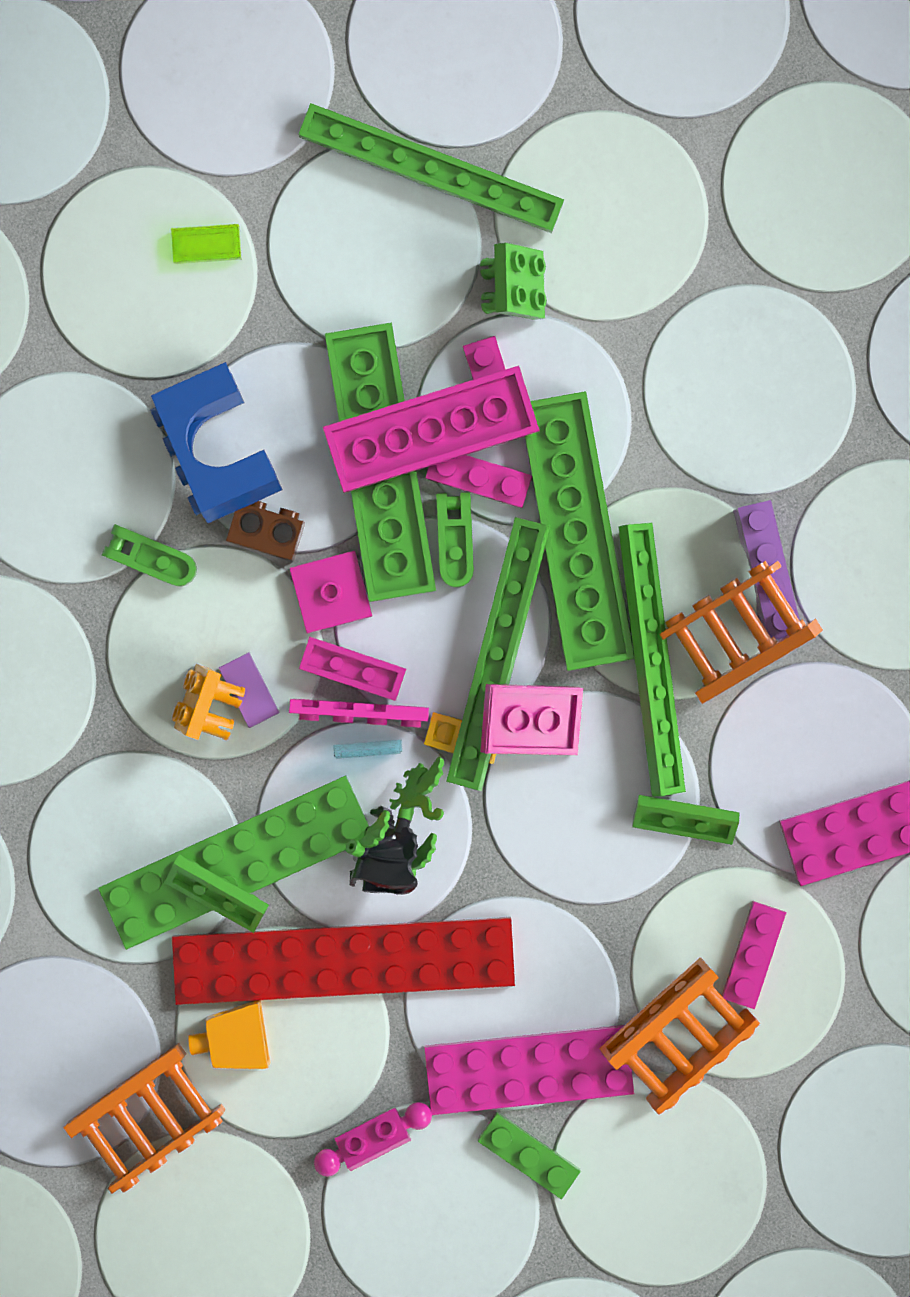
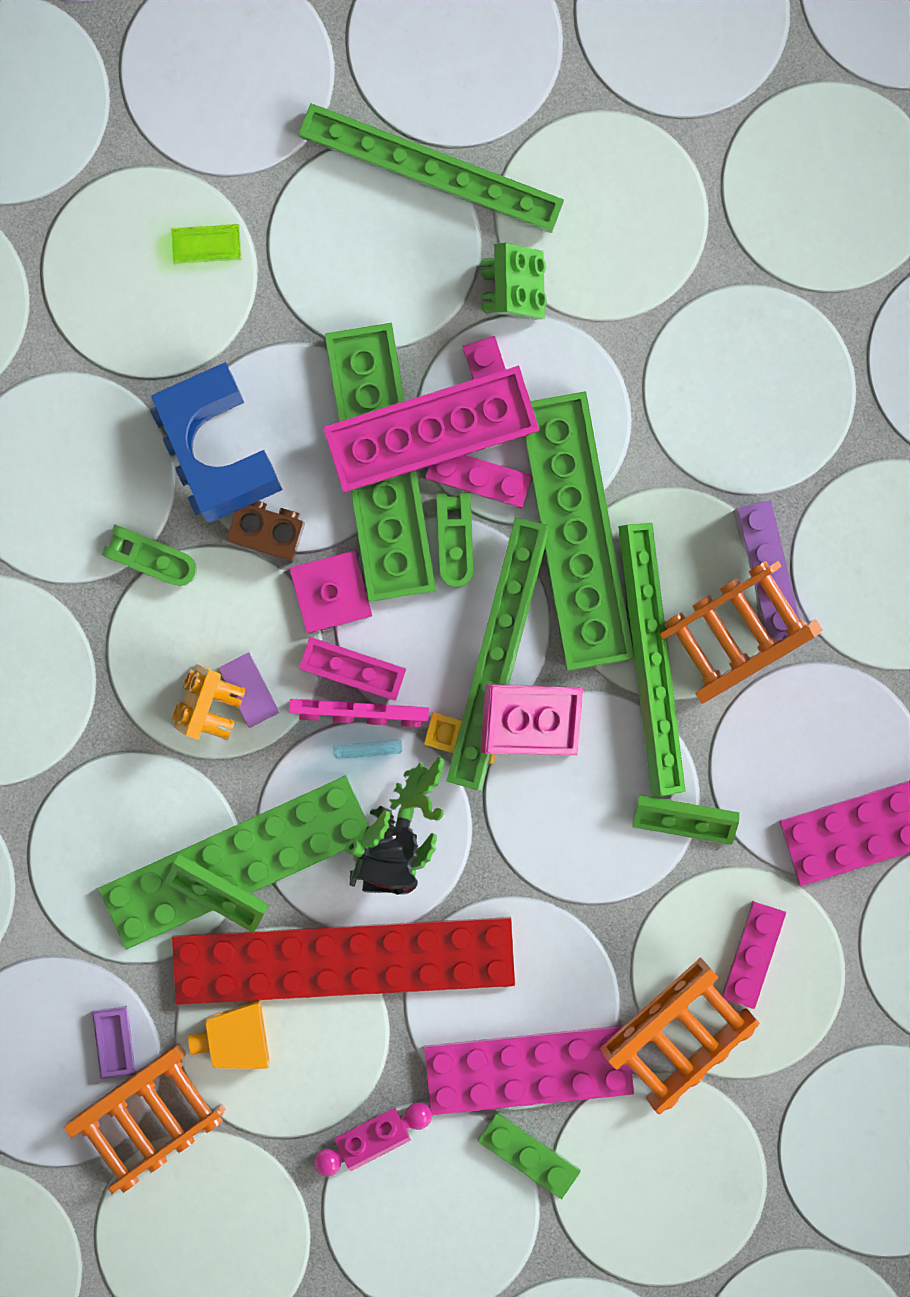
none -> medium lavender tile [92,1006,136,1079]

